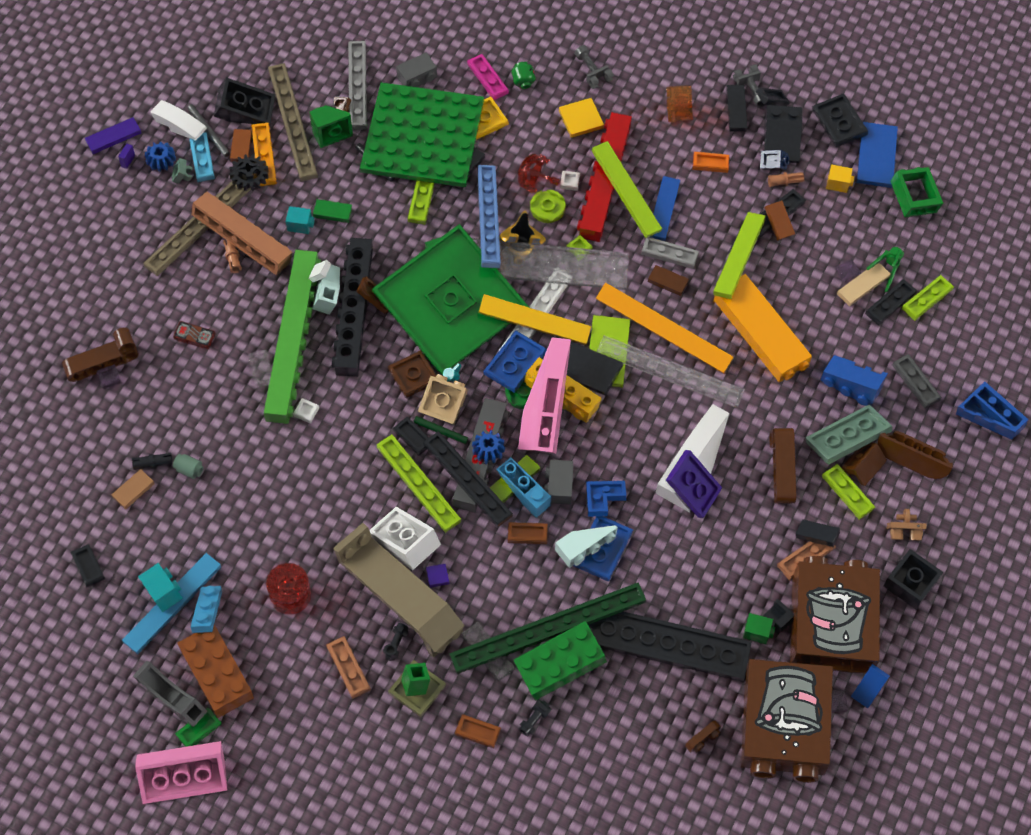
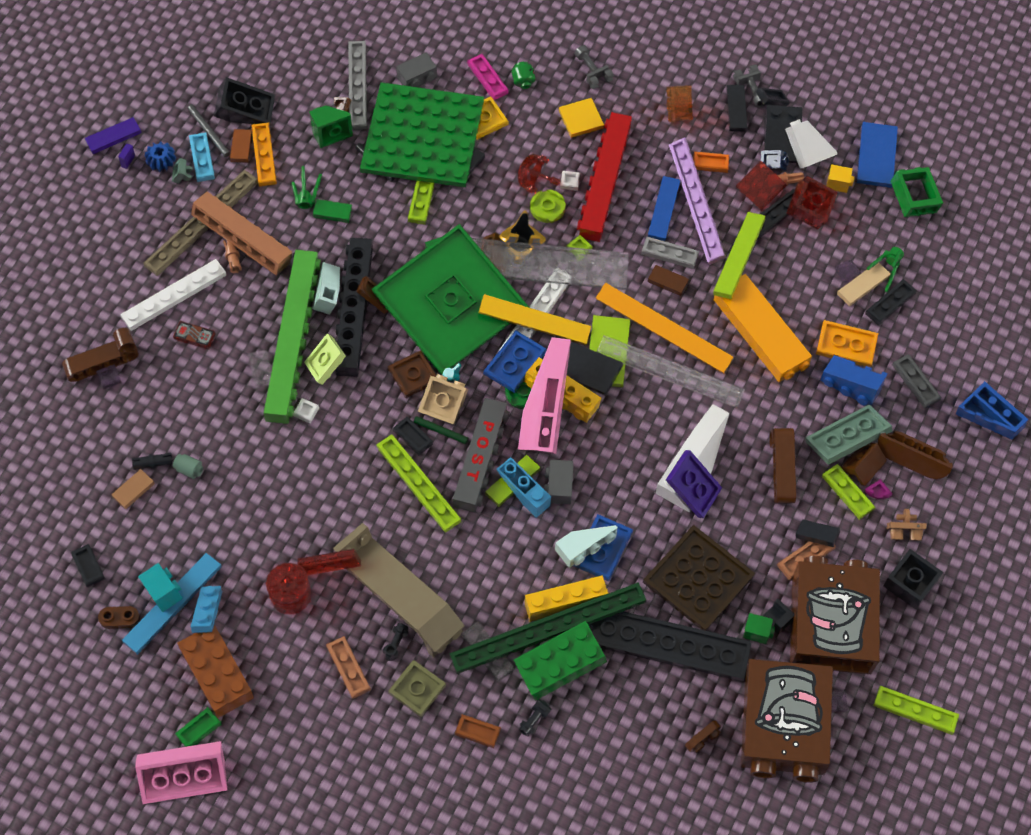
dark grey arch [133,661,207,727] -> none
white slope [151,100,207,140] -> none
black gear [229,154,269,191] -> none
dark tan tile [268,63,318,182] -> none
teal brick [285,206,314,234] -> none
white tile [308,260,331,282] -> none
white slope [369,507,441,570] -> none
green brick [401,663,430,697] -> none
black tile [423,431,513,528] -> none
dark purple tile [426,563,449,588] -> none
blue gear [472,430,505,464] -> none
medium blue tile [477,165,501,268] -> none
dark orange tile [508,522,548,544] -> none
blue plate [586,481,627,517] -> none
lime tile [591,141,662,238] -> none
dark orange tile [764,201,795,241] -> none
black tile [812,93,868,148] -> none
blue tile [851,664,890,708] -> none
lime tile [902,275,954,321] -> none
none -> reddish brown plate [98,606,140,629]
none -> white plate [120,259,227,331]
none -> green plant [292,166,322,209]
none -> clear red tile [297,549,361,576]
none -> yellowish green plate [304,334,346,385]
none -> yellow brick [524,575,608,622]
none -> dark brown plate [643,525,756,631]
none -> lavender tile [669,137,726,265]
none -> clear red tile [736,161,787,211]
none -> white slope [785,119,837,169]
none -> clear red brick [787,176,838,229]
none -> light orange tile [816,320,879,367]
none -> magenta tile [864,479,892,499]
none -> lime tile [873,686,959,735]

